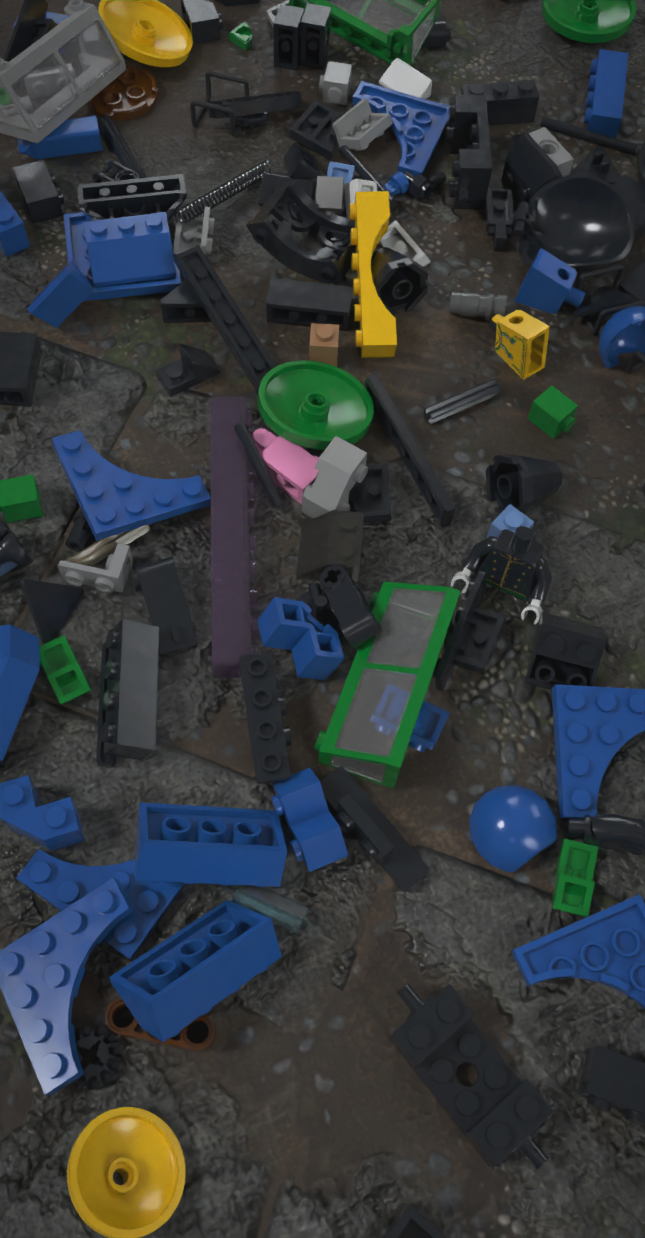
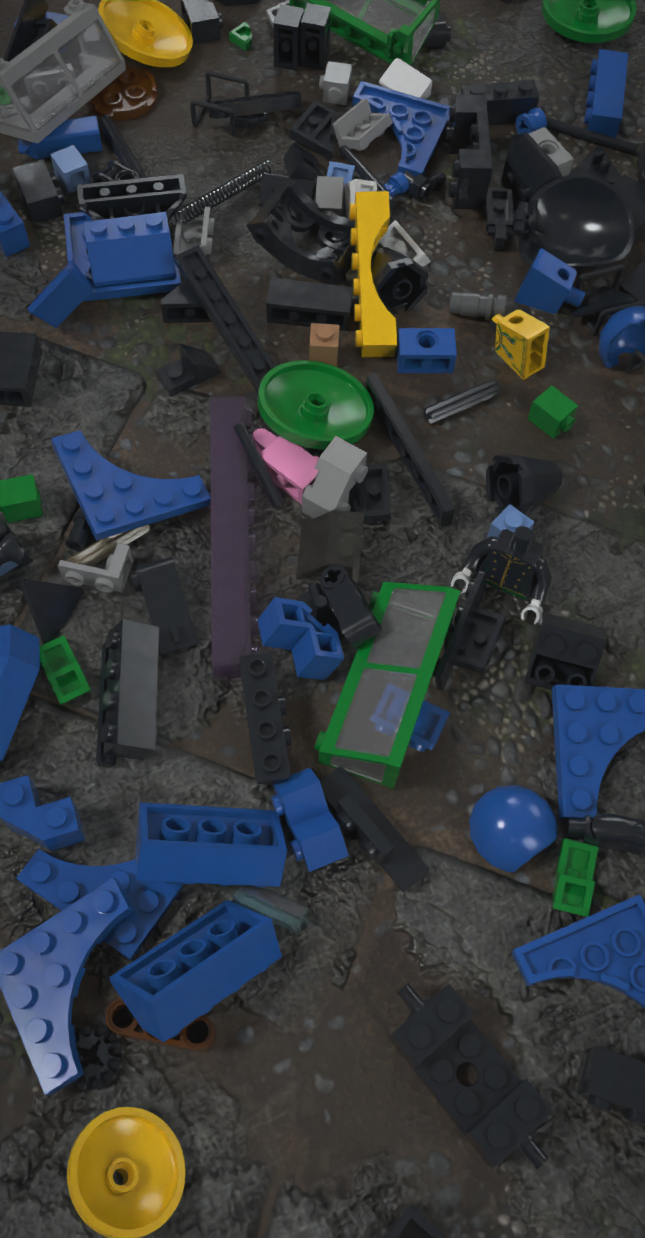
none -> medium blue brick [50,145,91,194]
none -> blue brick [396,328,457,373]
none -> blue wheel [516,107,547,134]

